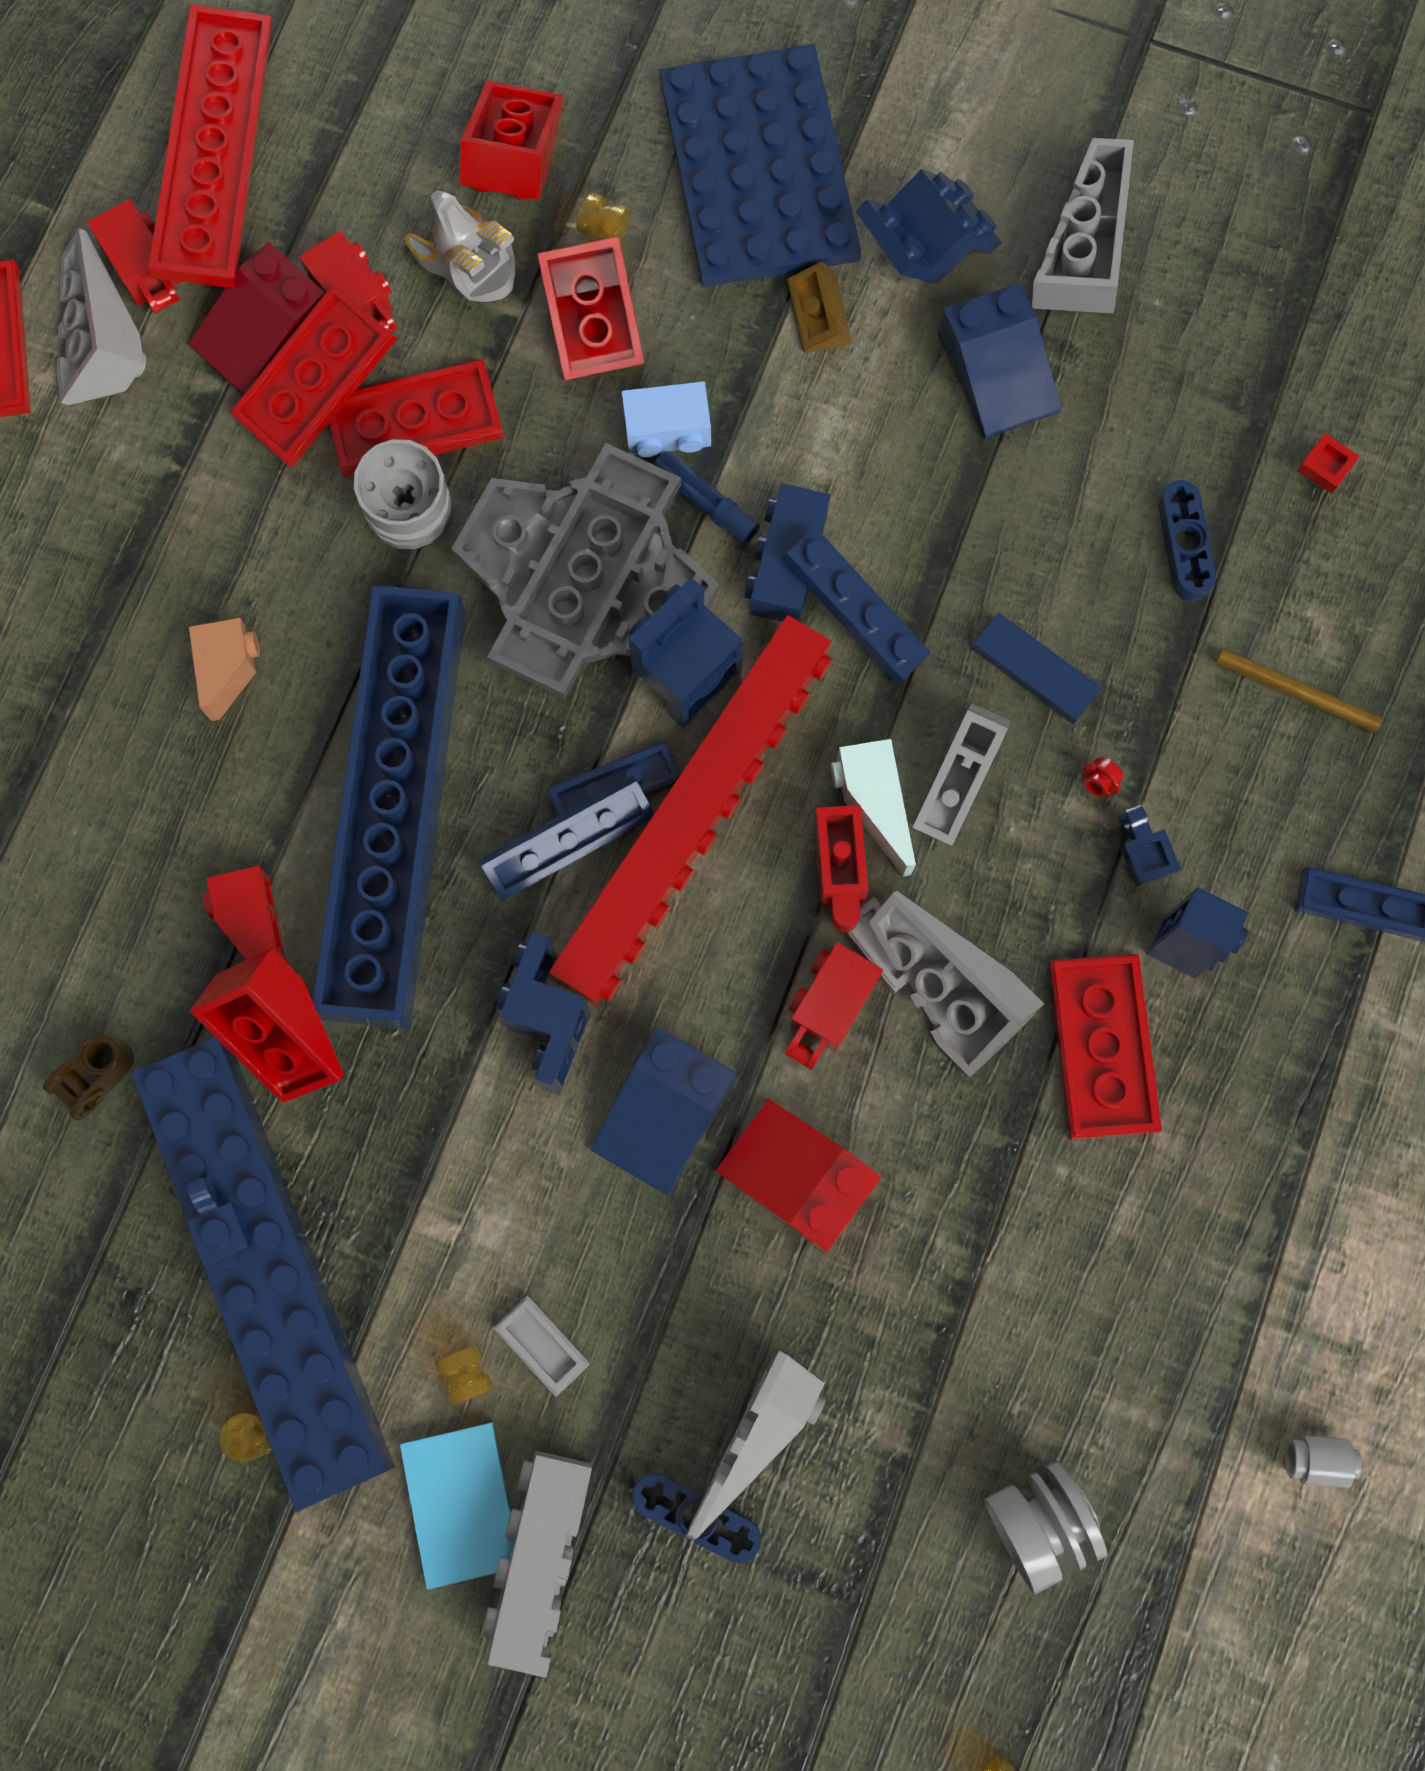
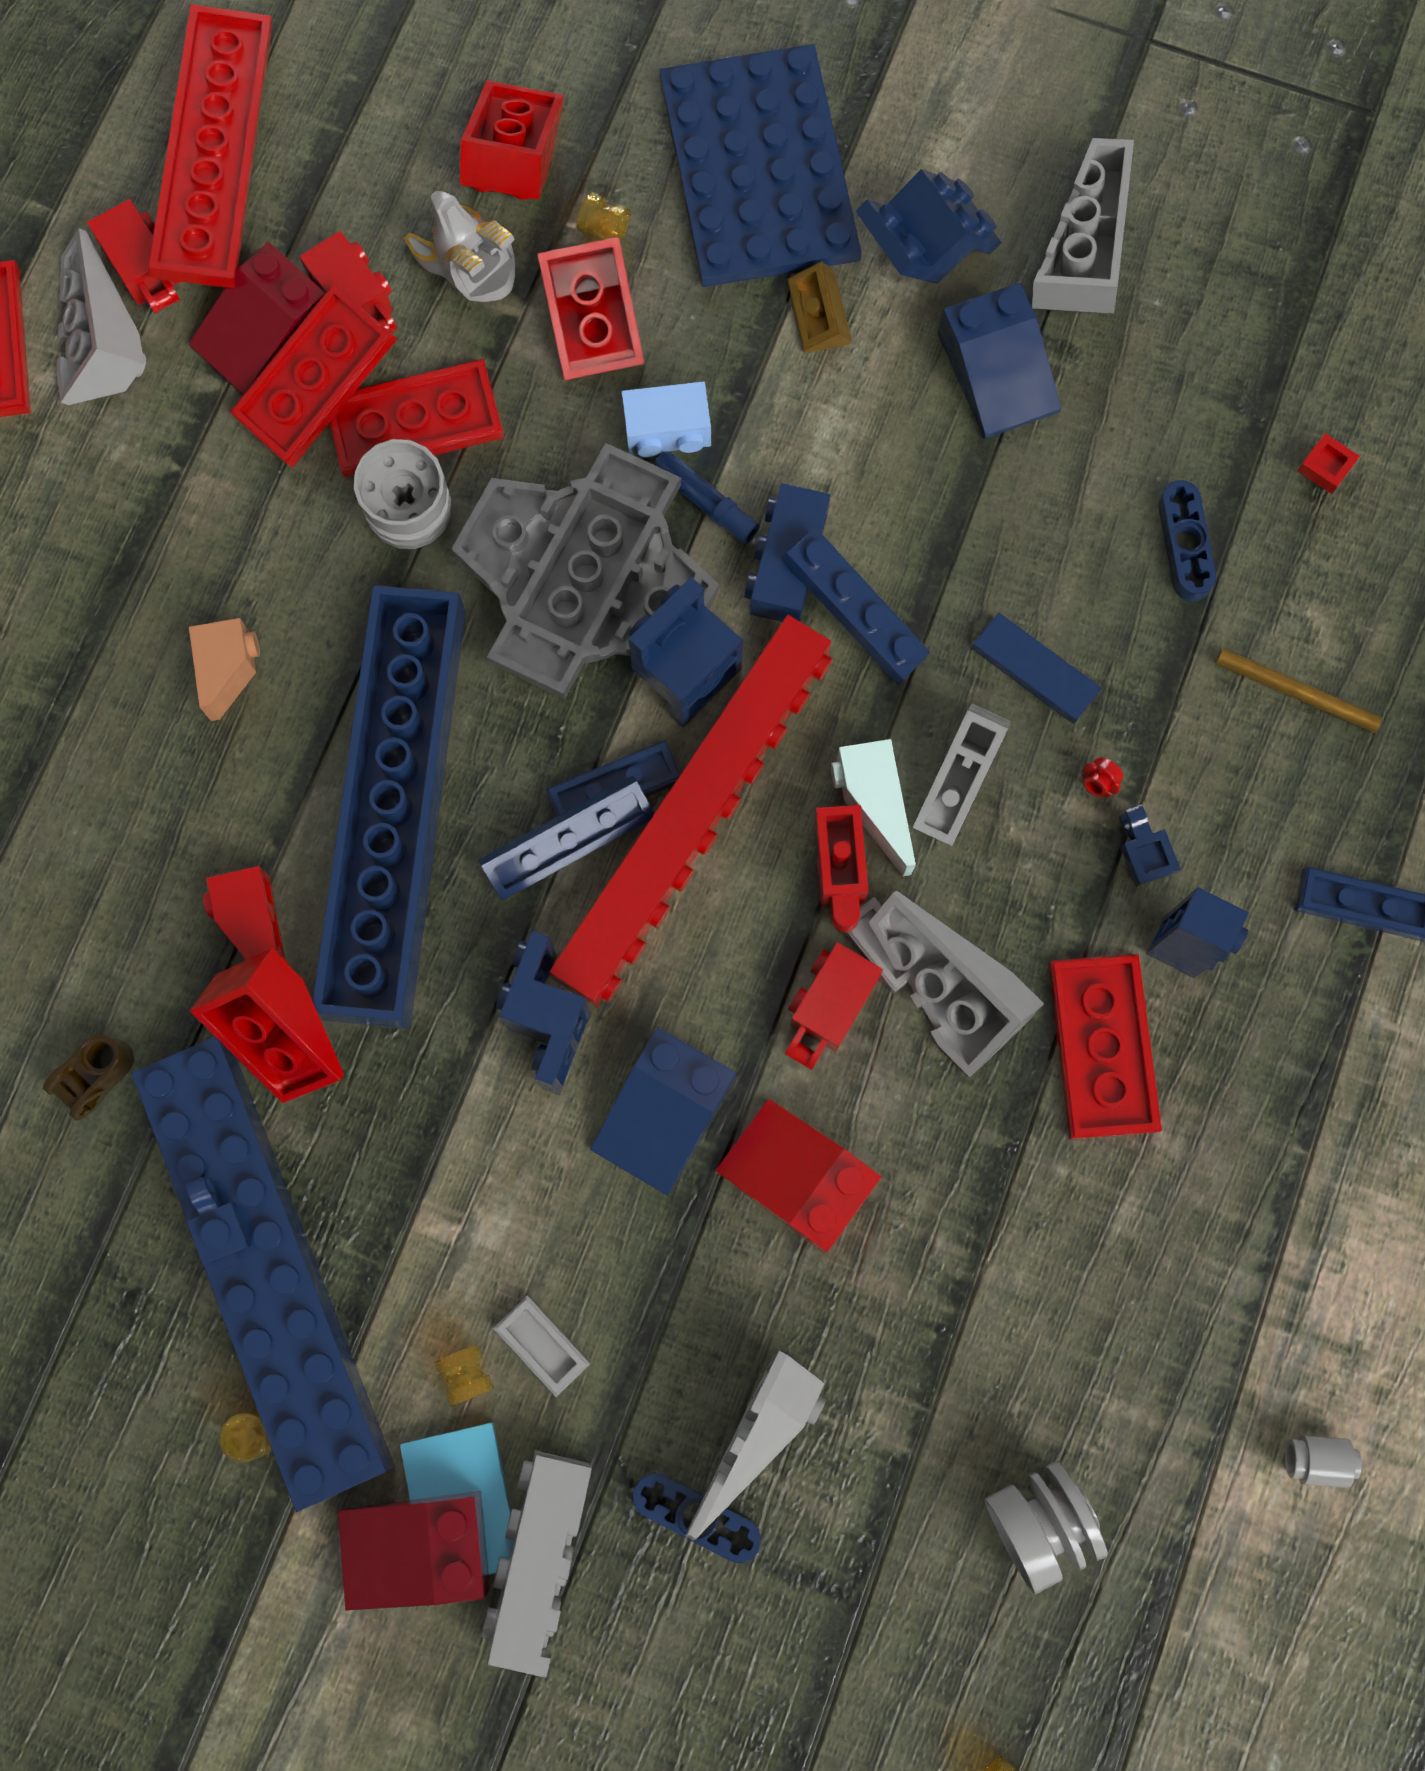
none -> dark red slope [338,1491,490,1611]

